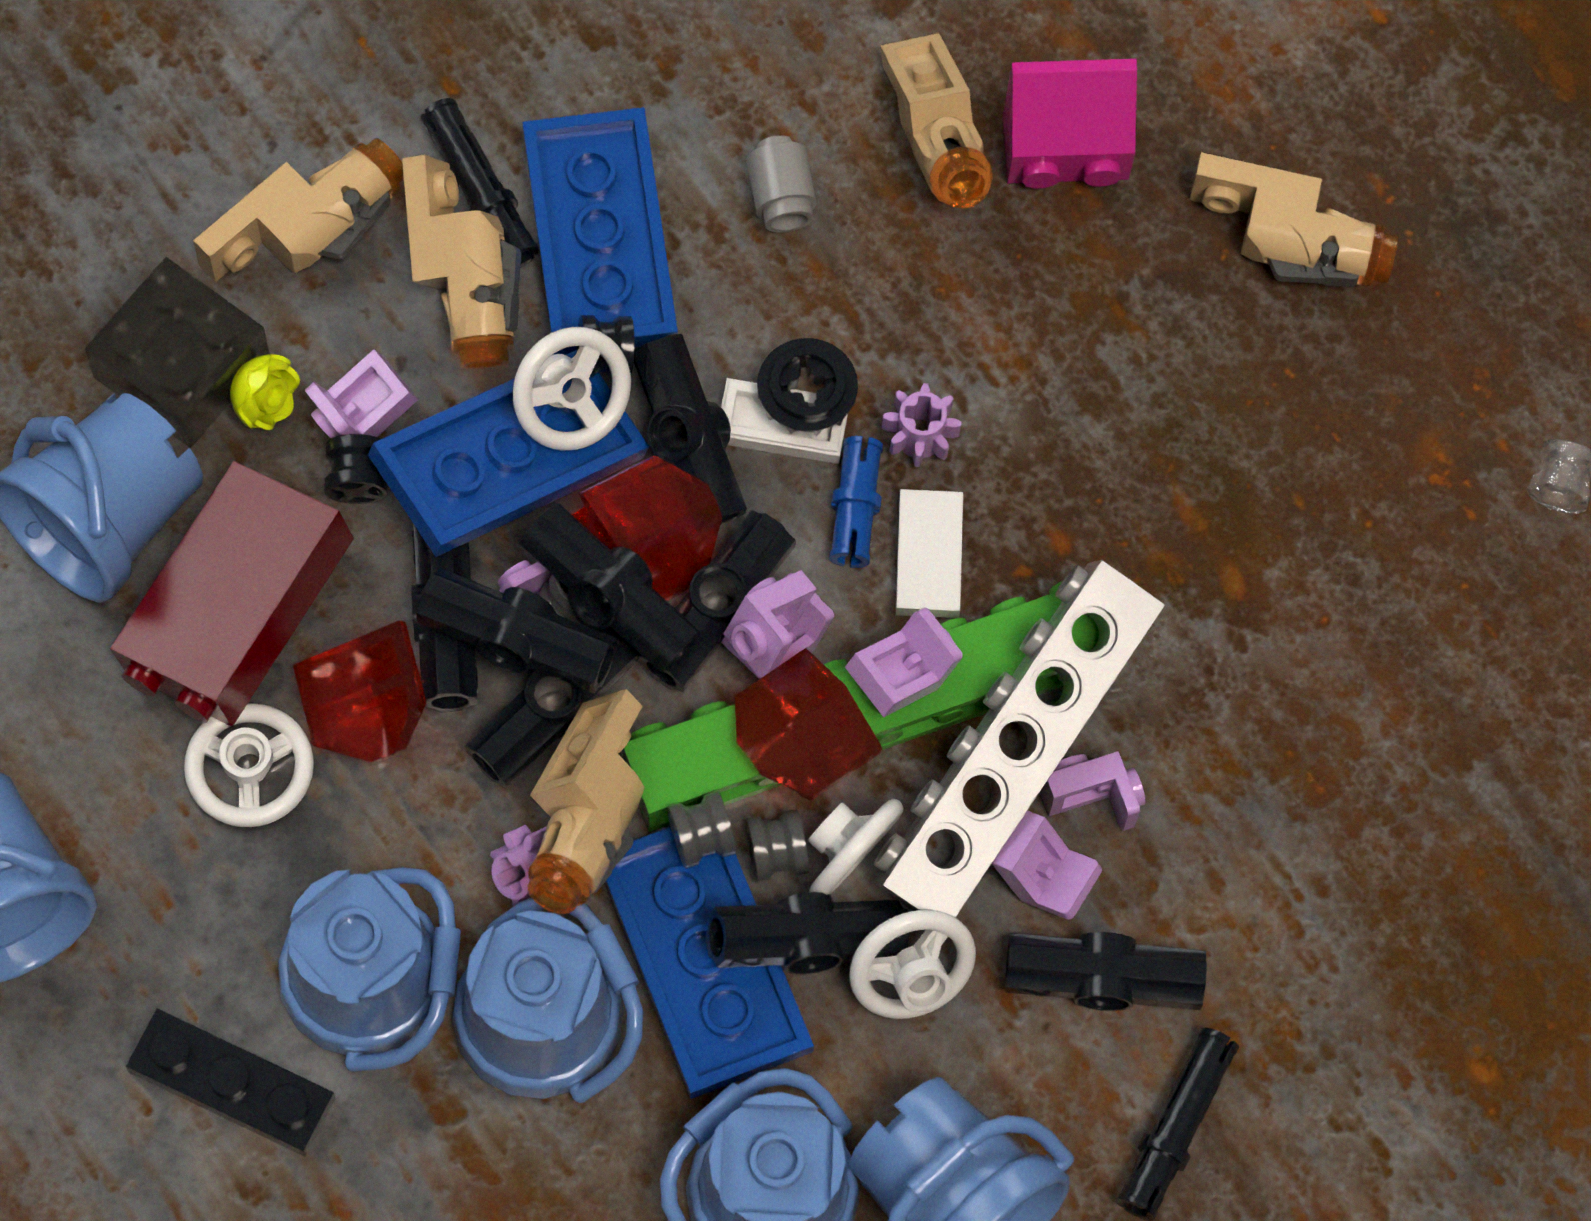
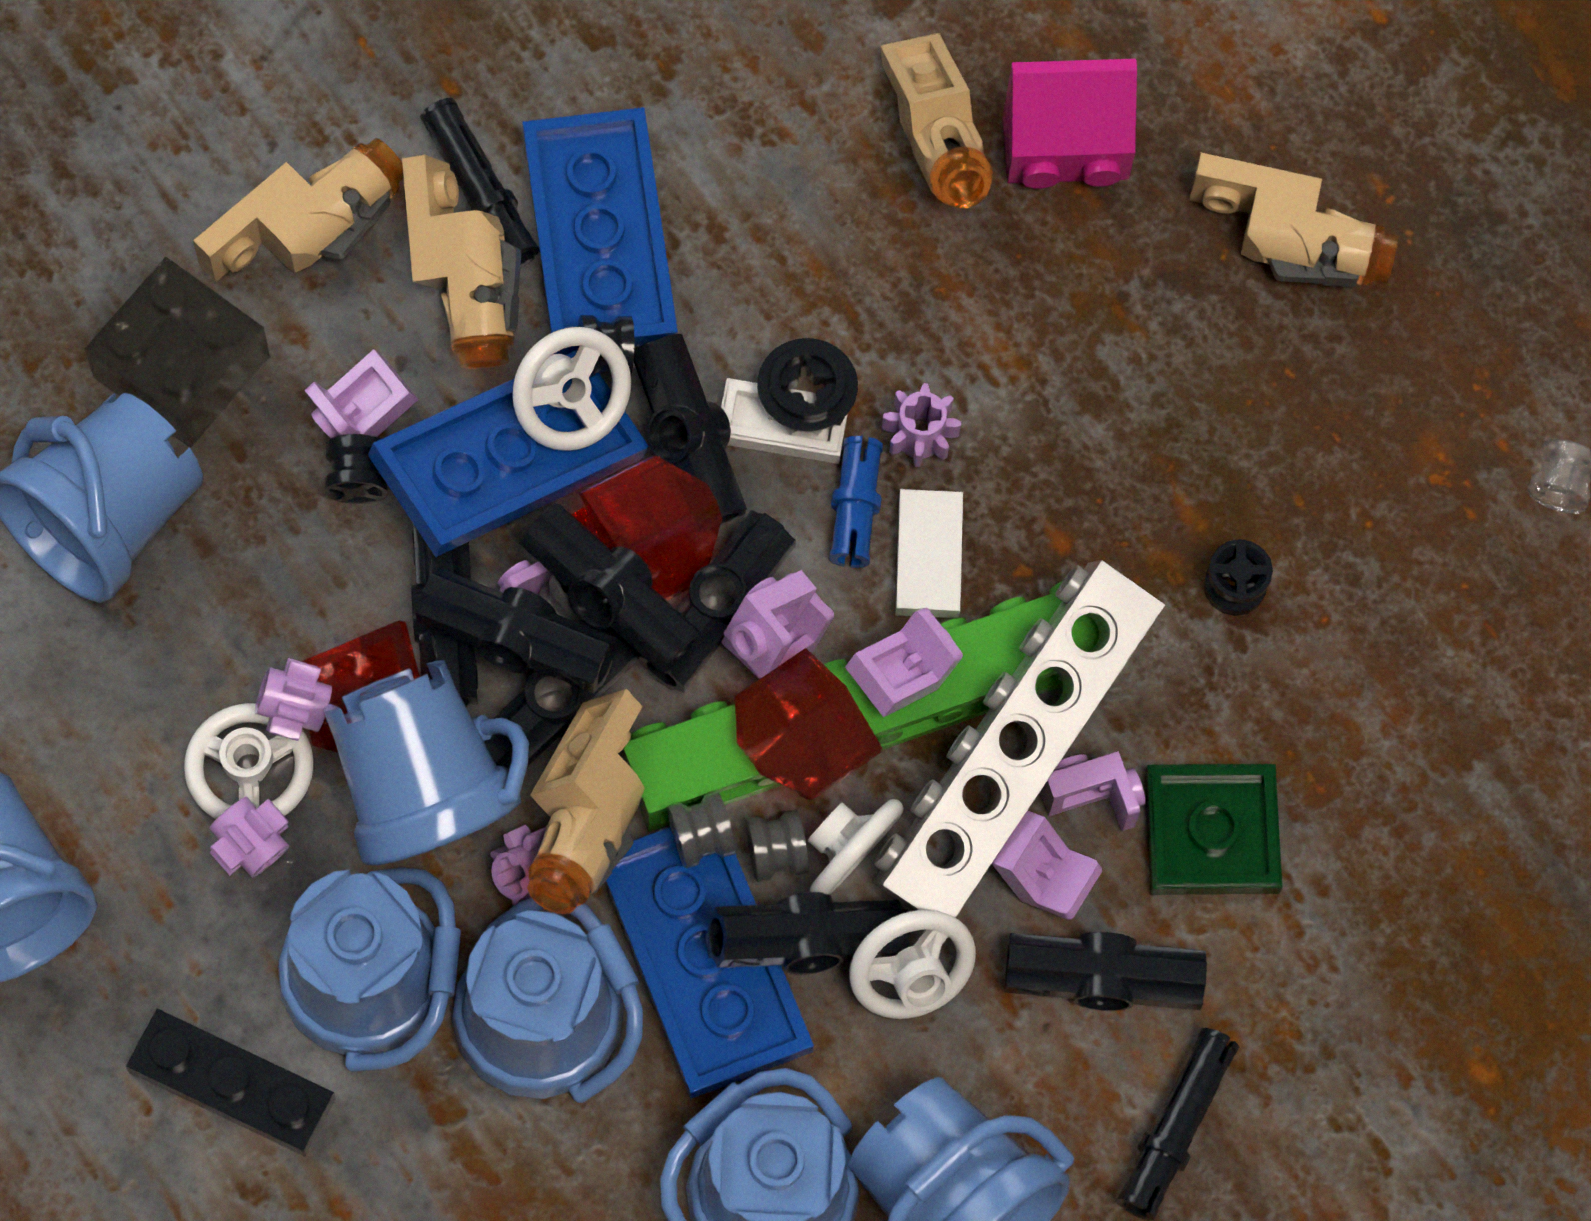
brick [110,461,354,727] -> none
neon yellow plate [230,354,300,430] -> none
light grey brick [746,136,817,233] -> none
none -> lavender gear [209,796,289,878]
none -> lavender gear [255,658,332,741]
none -> medium blue piece [323,660,529,865]
none -> dark green tile [1145,764,1282,895]
none -> black wheel [1203,539,1273,616]

